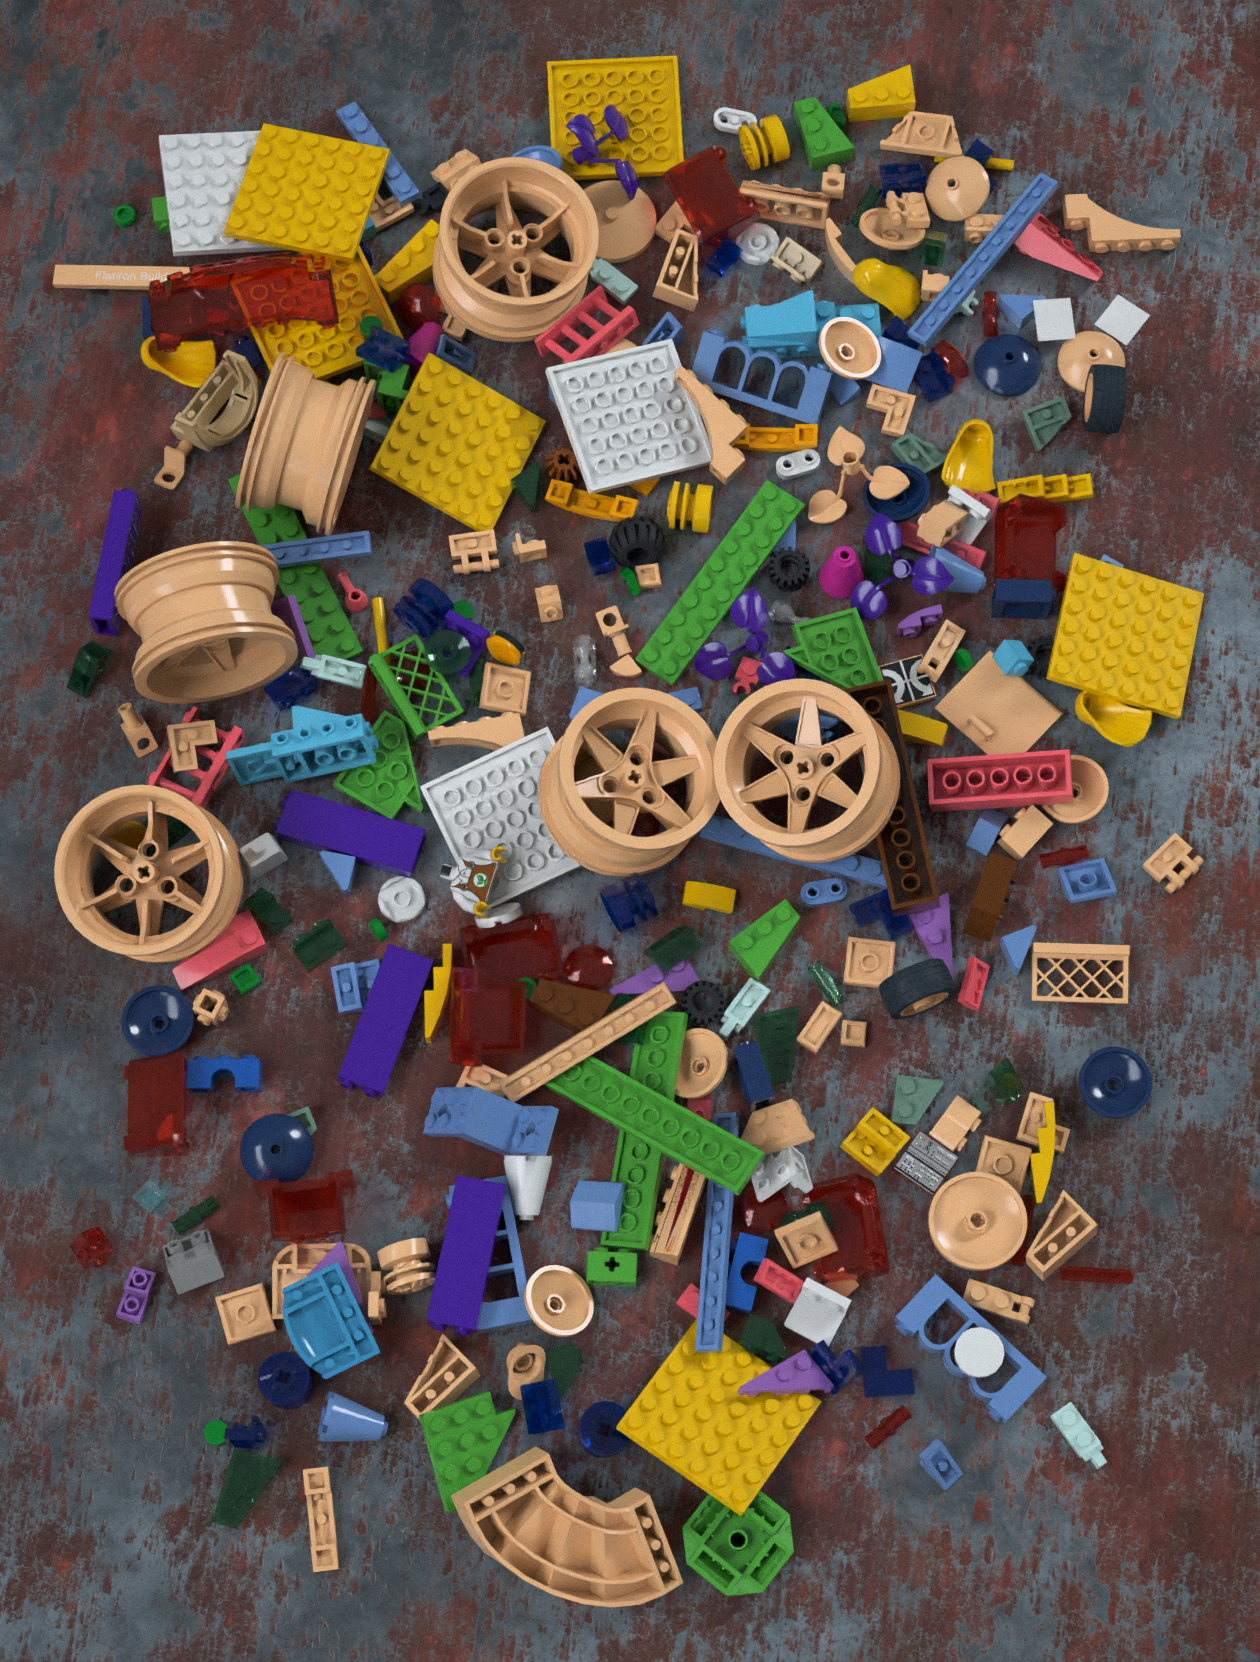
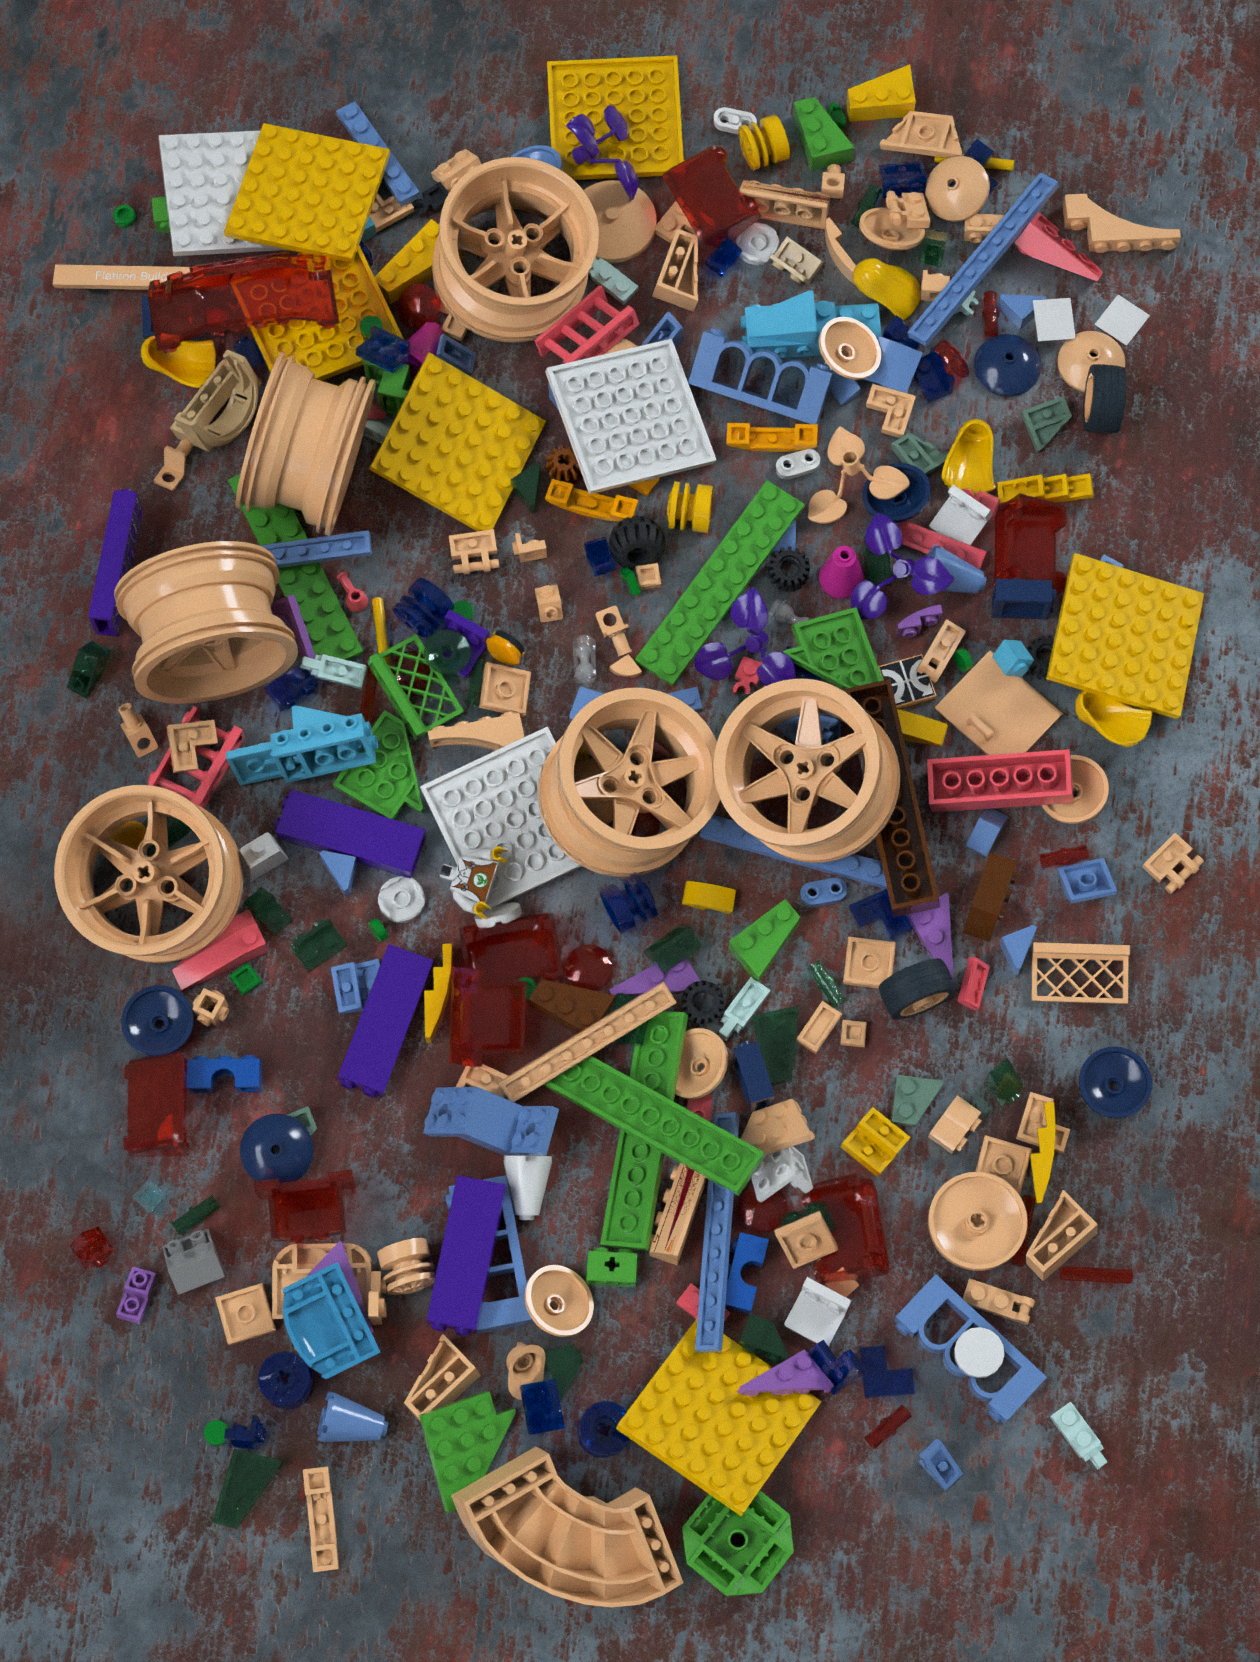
medium blue slope [570,1180,625,1232] -> none
light nougat arch [674,366,747,486] -> none
coral plate [753,1258,804,1304] -> none
light grey tile [892,1130,960,1198] -> none
light nougat brick [916,500,968,548] -> none
light nougat brick [997,804,1053,861] -> none

